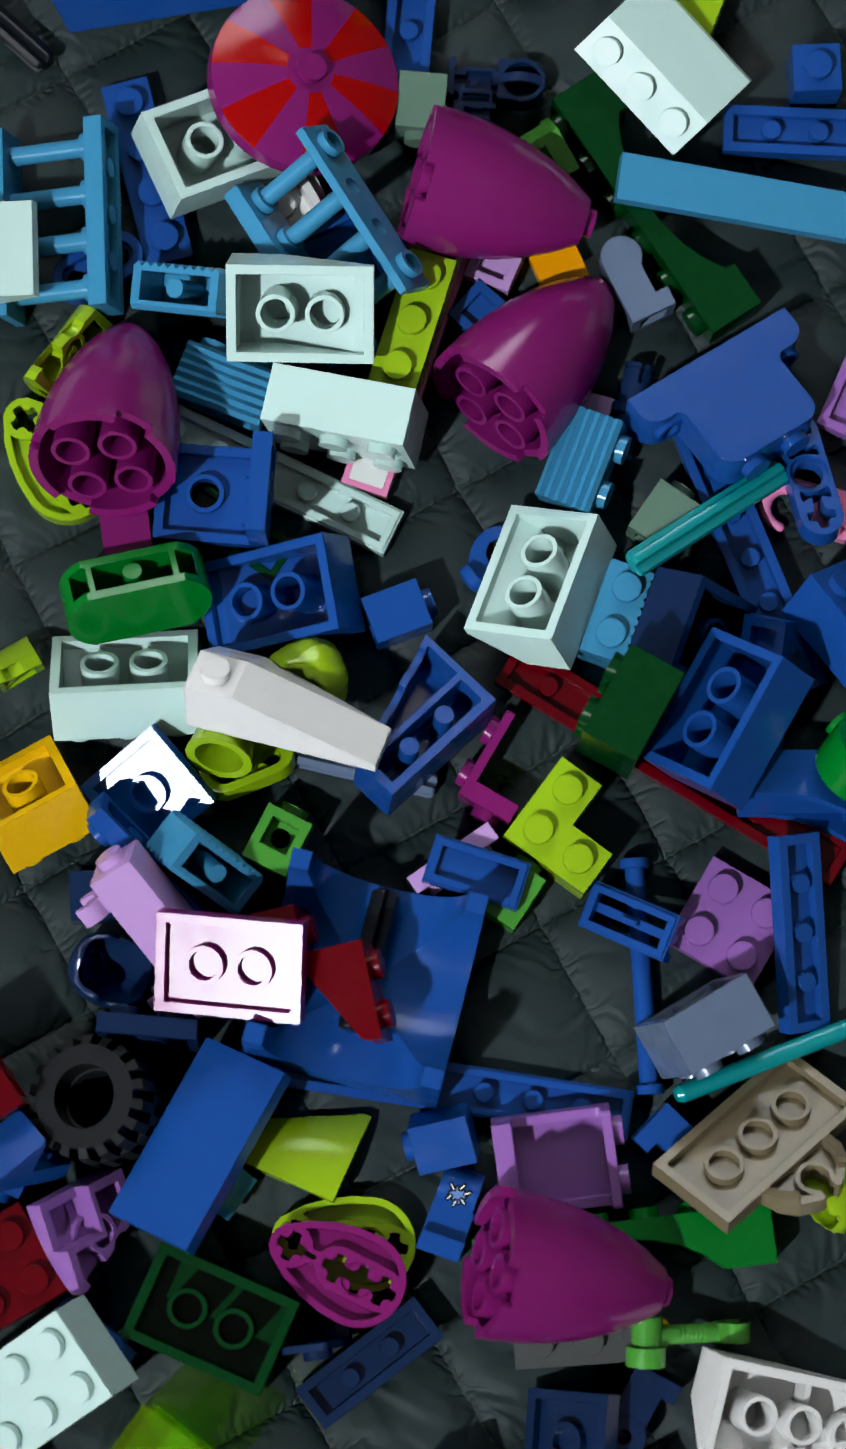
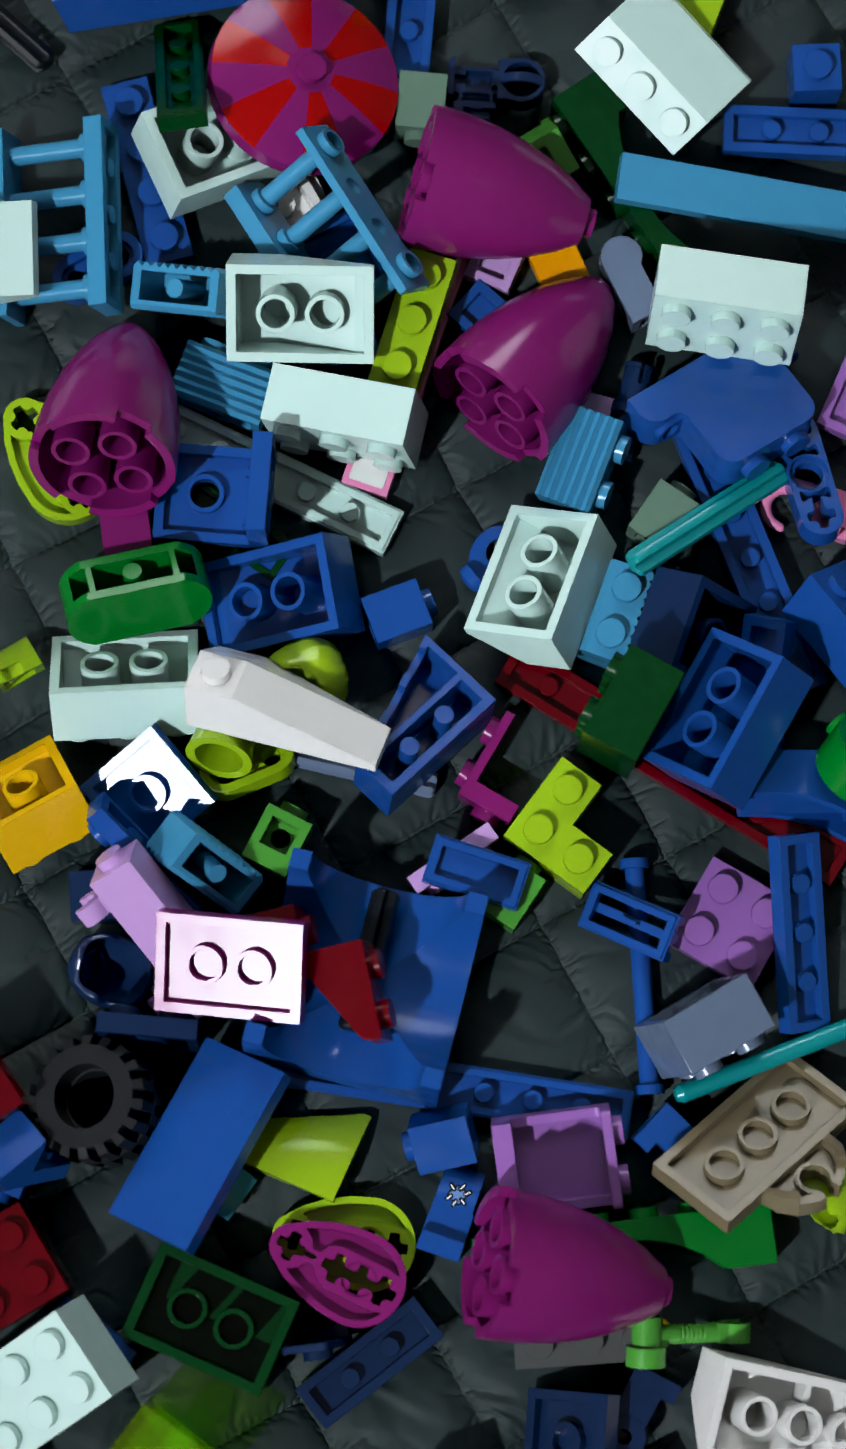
lime slope [23,304,113,399] -> none
medium lavender slope [26,1168,130,1295] -> none
none -> dark green tile [154,19,208,133]
none -> light aqua brick [645,244,809,366]

